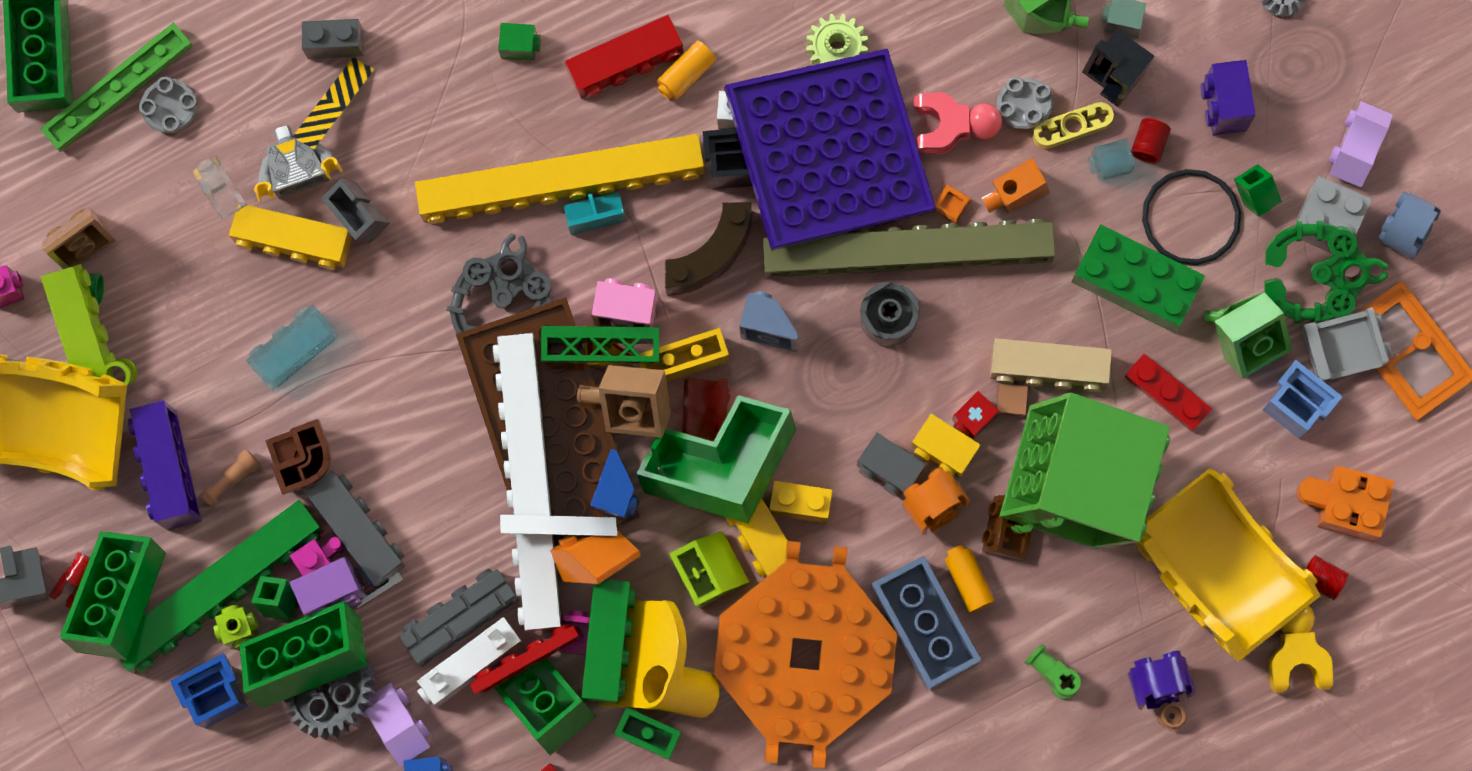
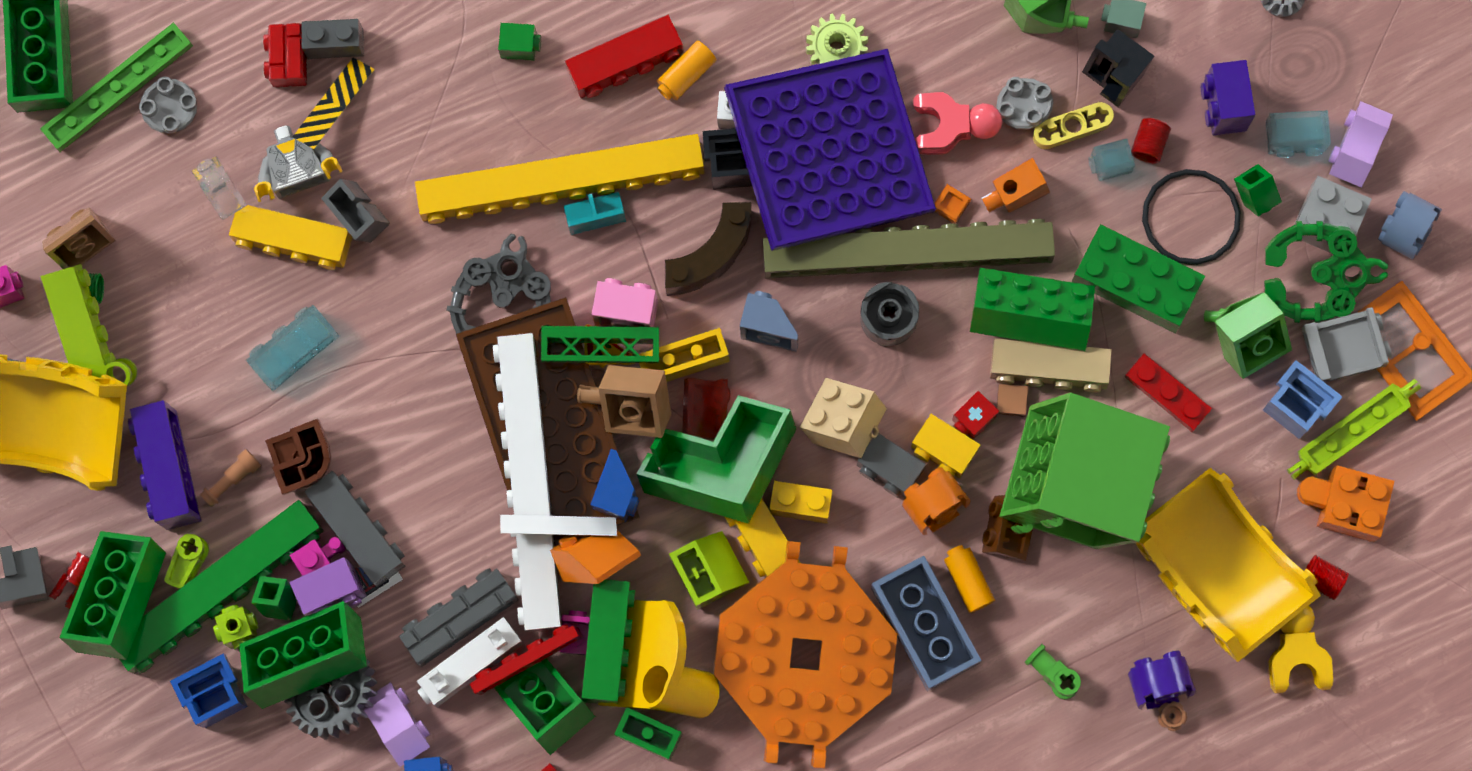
none -> lime piece [164,534,209,589]
none -> red brick [263,23,307,88]
none -> tan brick [800,378,887,458]
none -> green brick [970,268,1095,351]
none -> clear light blue piece [1266,110,1331,158]
none -> lime plate [1287,379,1421,480]

